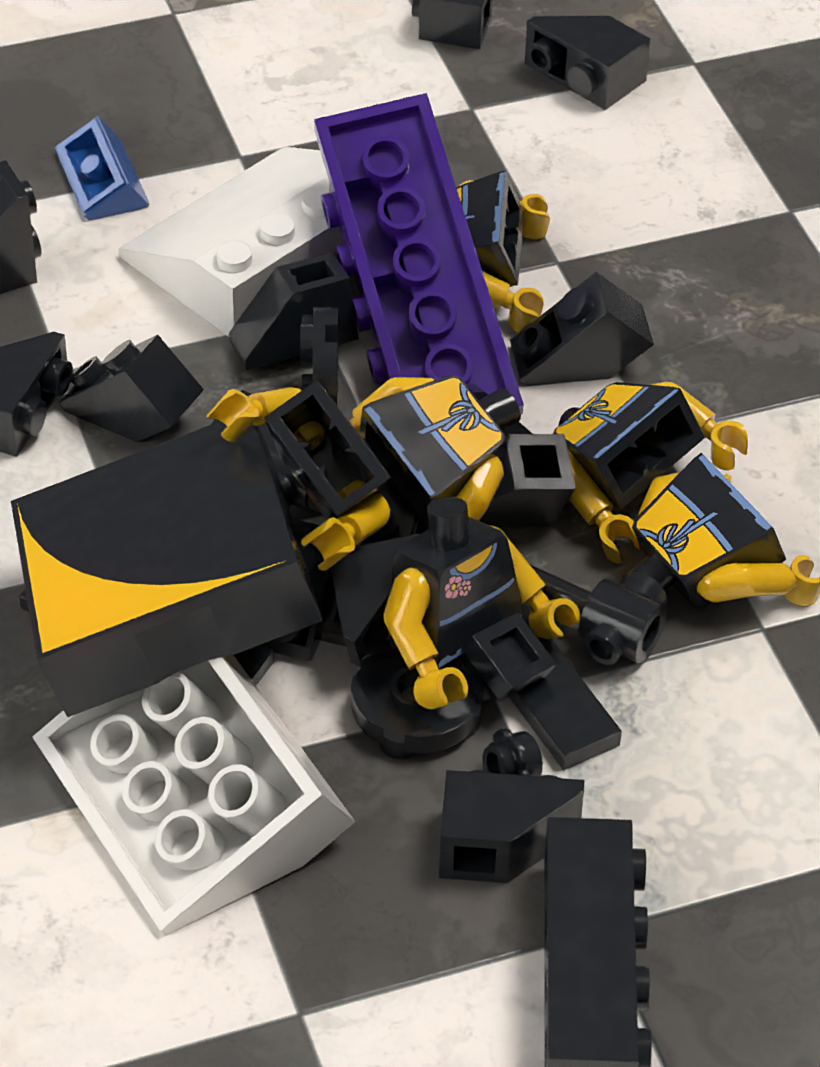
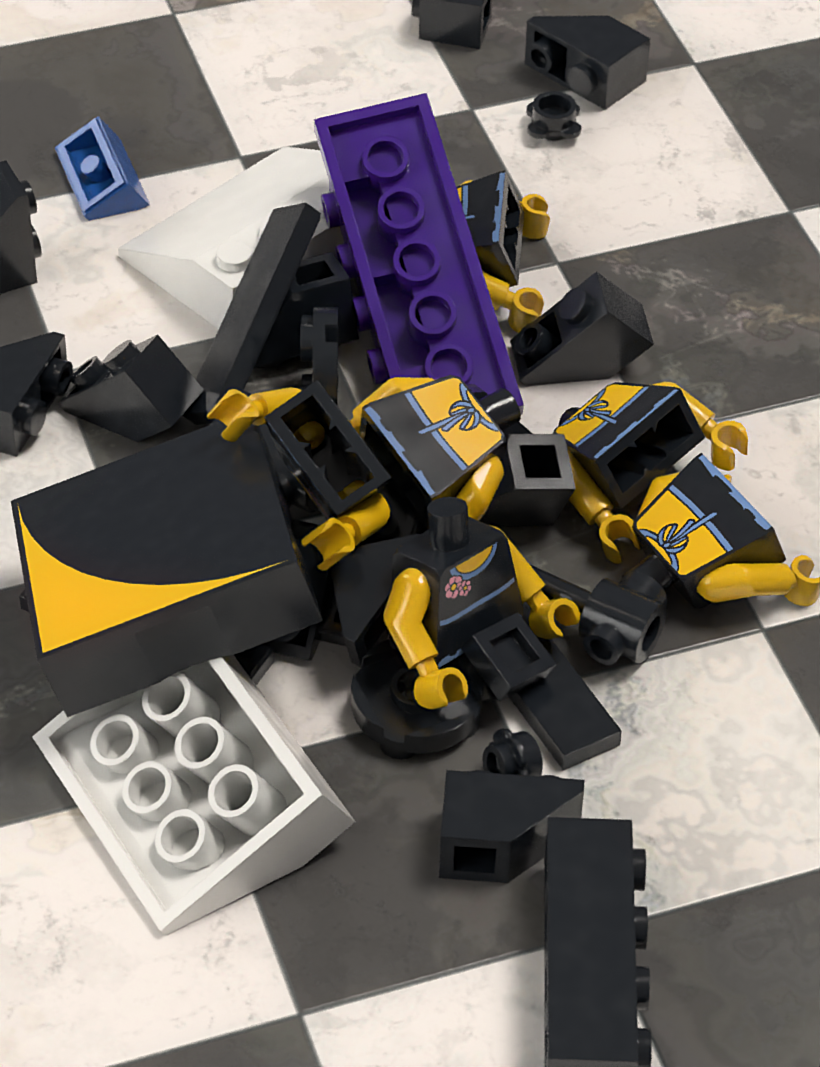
none -> black tile [182,202,321,425]
none -> black plate [526,91,582,141]

